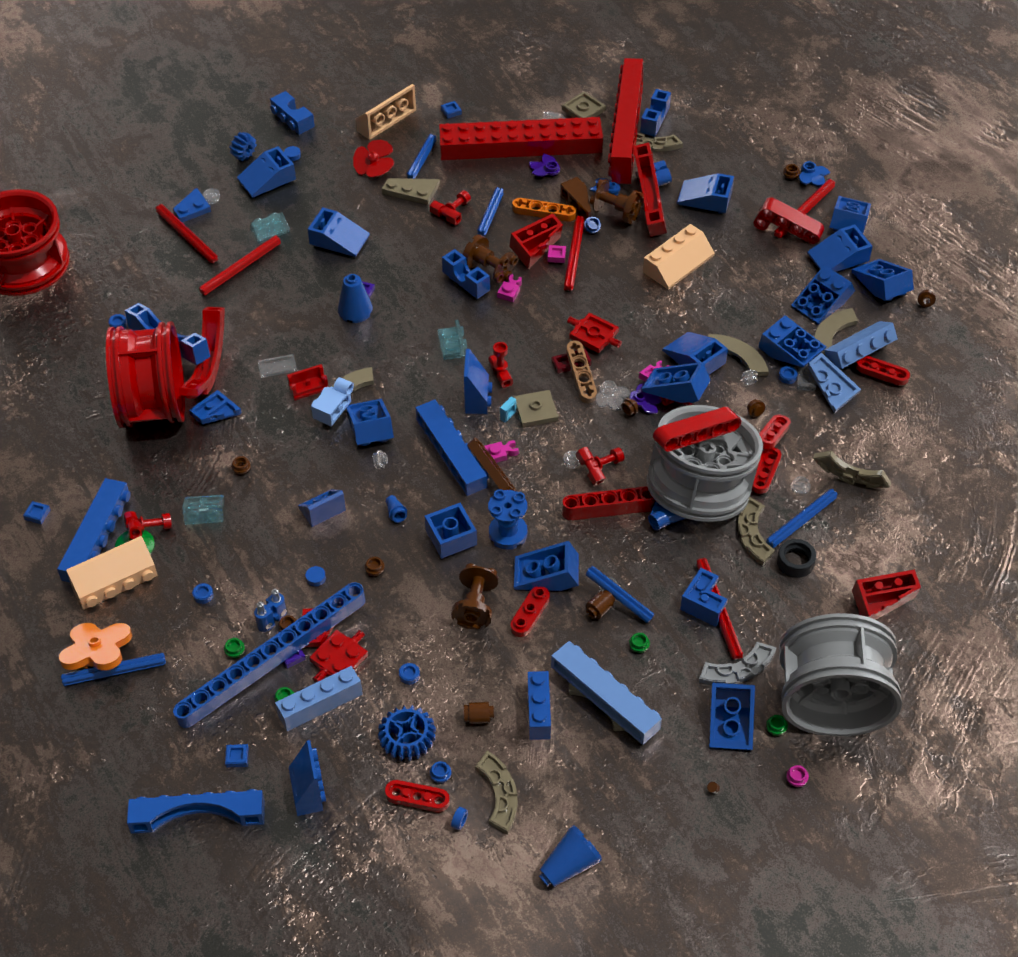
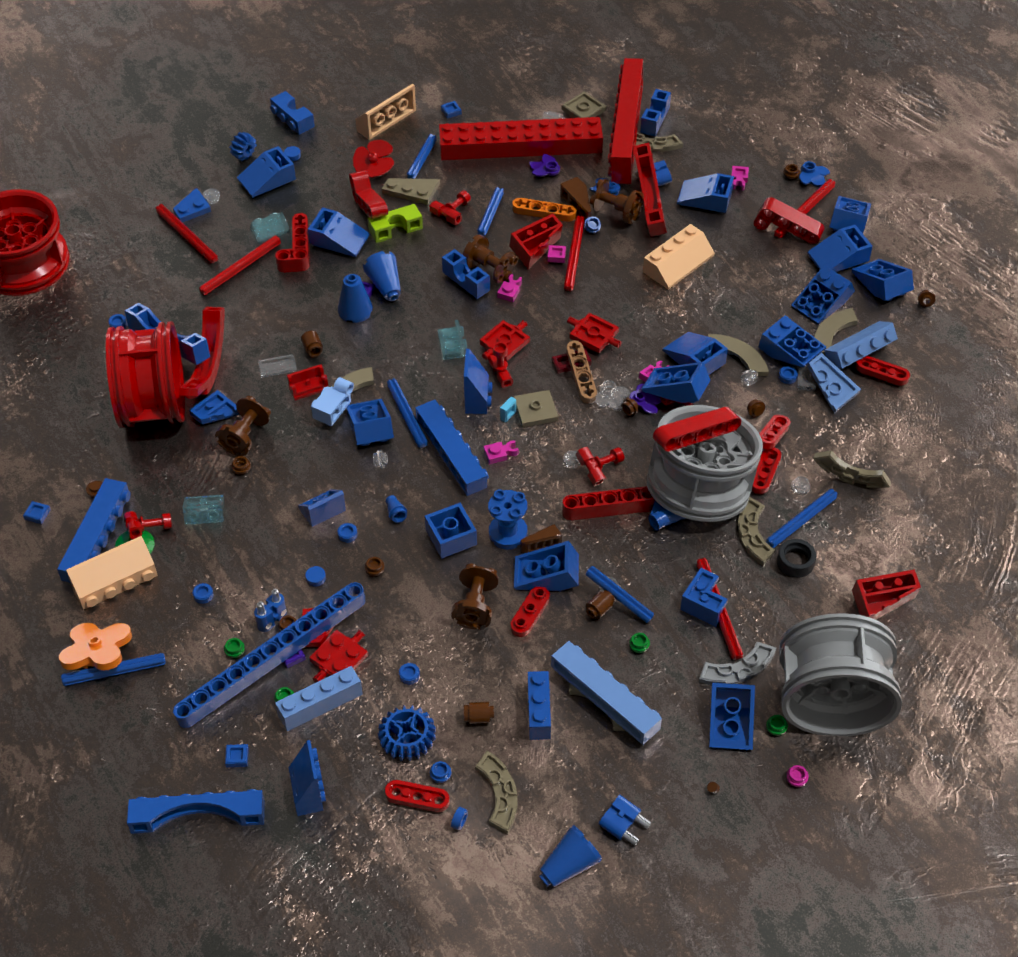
reddish brown beam [467,437,517,491] -> none
none -> reddish brown plate [86,481,103,498]
none -> reddish brown piece [215,395,271,456]
none -> red beam [275,213,310,273]
none -> reddish brown brick [301,331,323,357]
none -> blue tile [337,523,358,543]
none -> red beam [349,170,388,219]
none -> blue cone [363,251,401,301]
none -> lime arch [368,204,423,243]
none -> blue axle [387,378,428,448]
none -> red plate [480,320,530,361]
none -> reddish brown slope [520,524,562,554]
none -> blue piece [598,795,651,845]
none -> dark pink plate [731,166,749,191]

